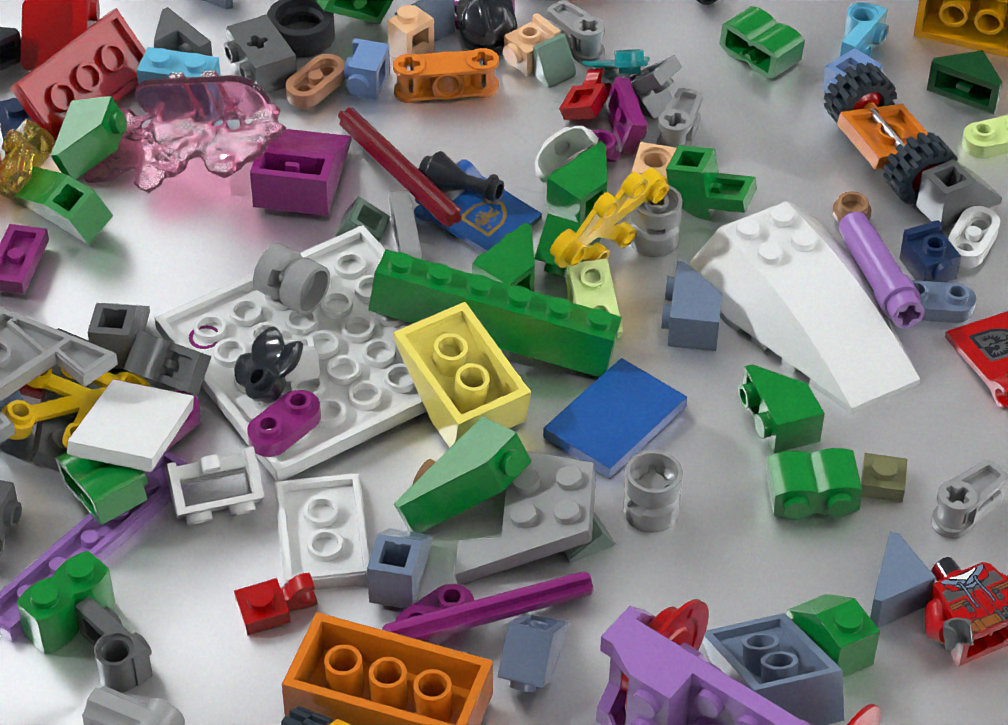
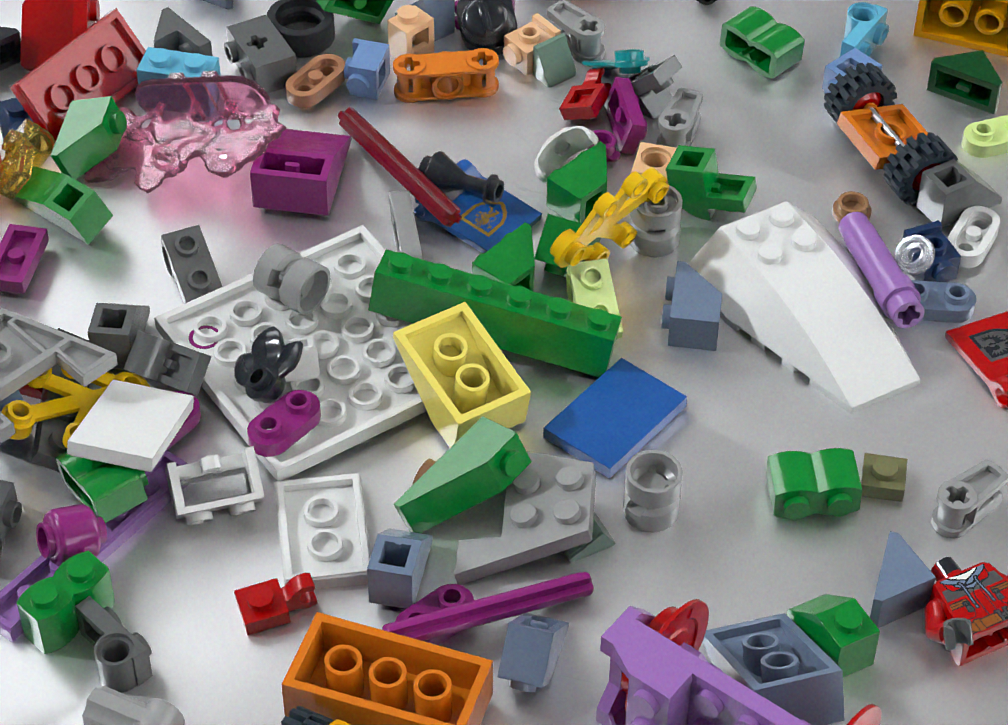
sand green slope [335,196,391,242] -> none
green slope [738,364,825,453] -> none
none -> magenta head [36,504,107,566]
none -> dark grey plate [161,225,223,304]
none -> clear plate [895,235,935,275]

